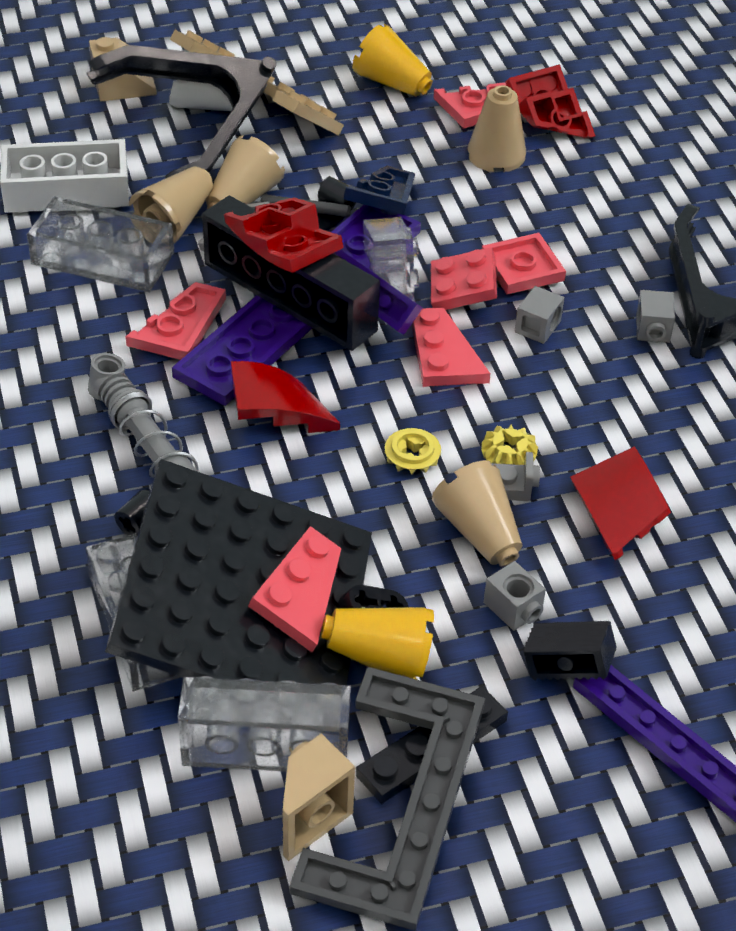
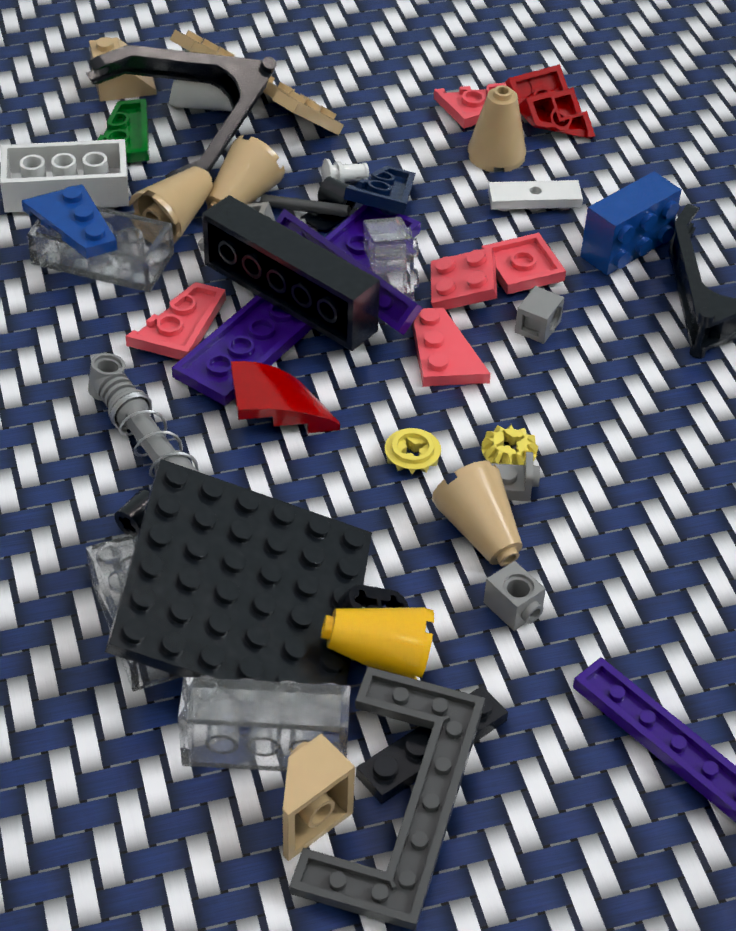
red slope [224,197,343,273] -> none
coral wing [248,526,342,652] -> none
yellow cone [352,24,433,97] -> none
black brick [523,621,617,681] -> none
red slope [570,446,671,560] -> none
light grey brick [636,290,675,343] -> none
none -> blue wing [21,184,118,259]
none -> green wing [97,98,150,163]
none -> white pin [321,159,369,182]
none -> white tile [488,180,583,211]
none -> blue brick [580,171,682,275]

